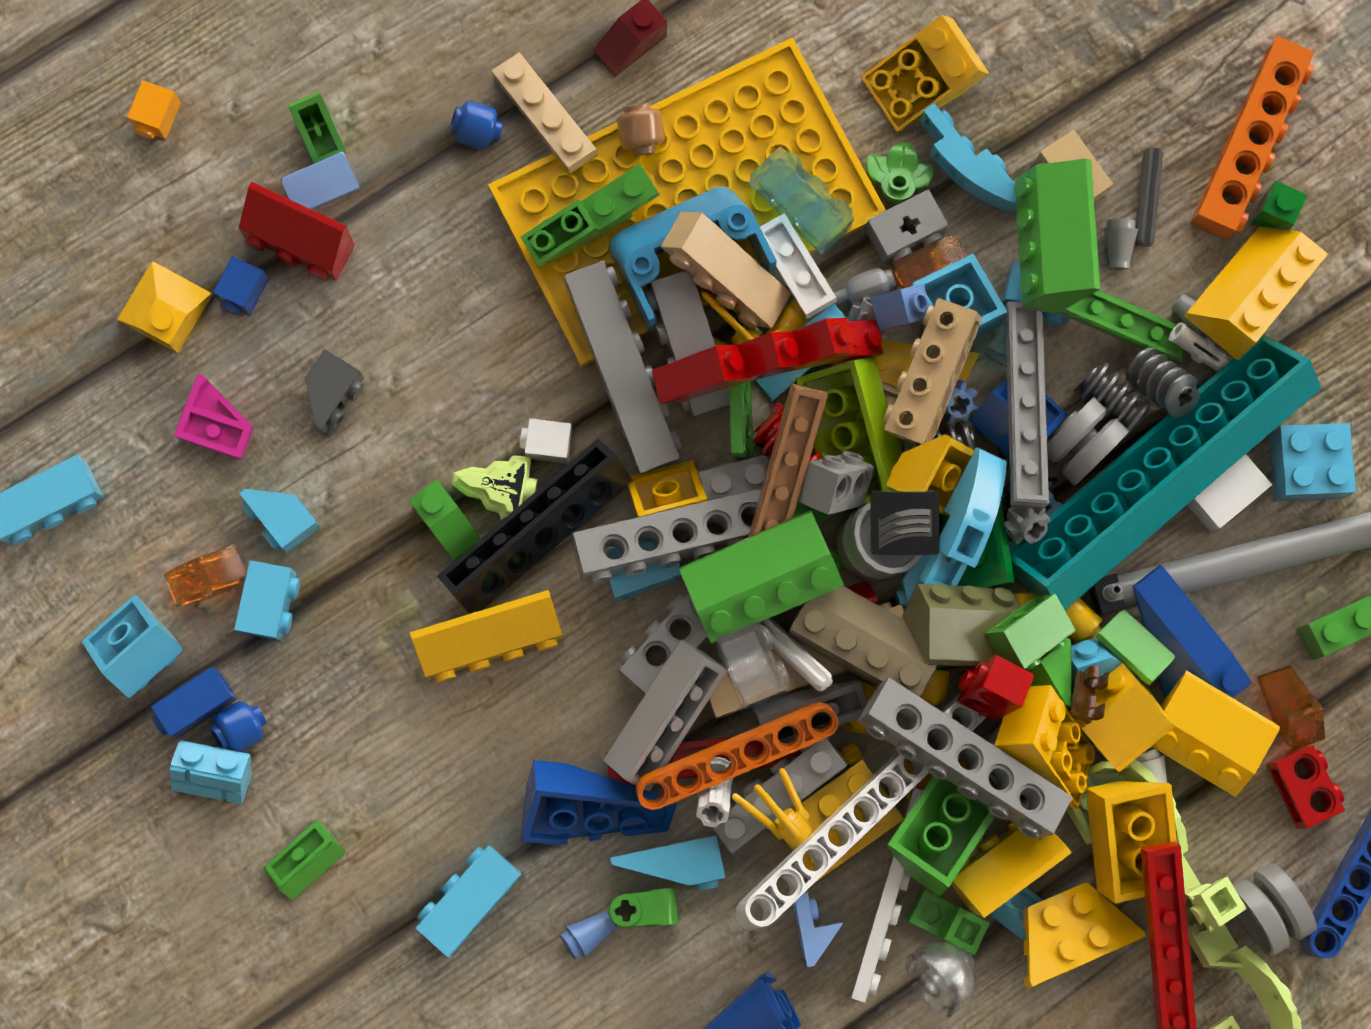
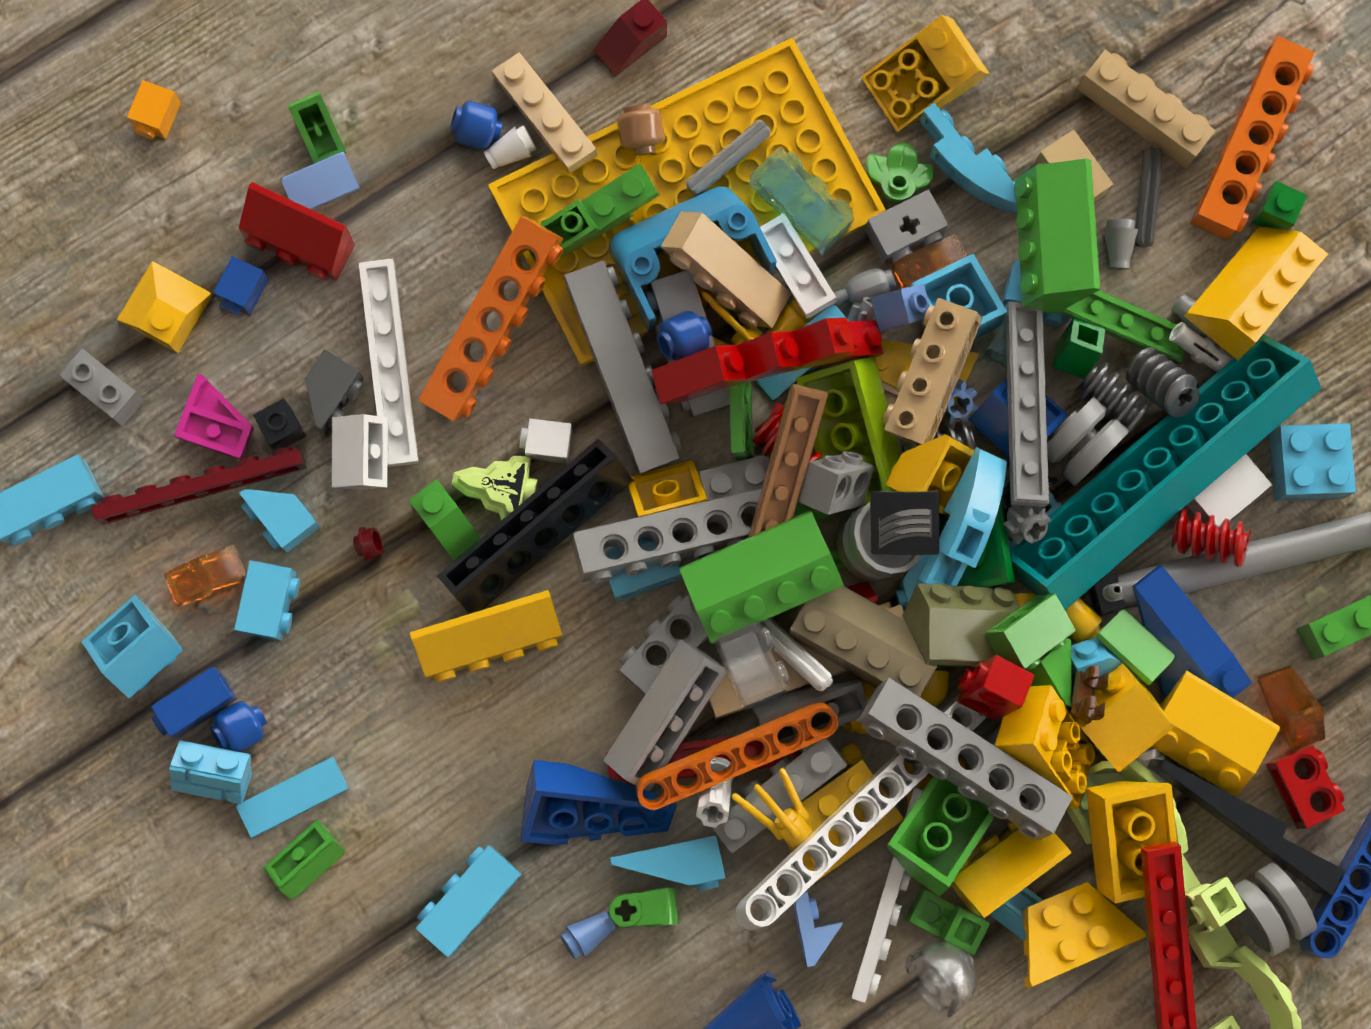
none -> light grey brick [59,349,145,427]
none -> dark red plate [91,447,307,525]
none -> medium azure tile [236,757,350,838]
none -> black brick [253,398,307,451]
none -> white brick [332,414,388,490]
none -> dark red plate [353,527,383,560]
none -> white plate [359,258,419,467]
none -> orange brick [418,216,564,422]
none -> white cone [484,125,537,169]
none -> blue head [657,311,712,361]
none -> light grey axle [686,120,771,197]
none -> green brick [1052,317,1106,379]
none -> tan brick [1078,50,1216,169]
none -> black slope [1148,759,1344,896]
none -> red piece [1171,509,1251,567]

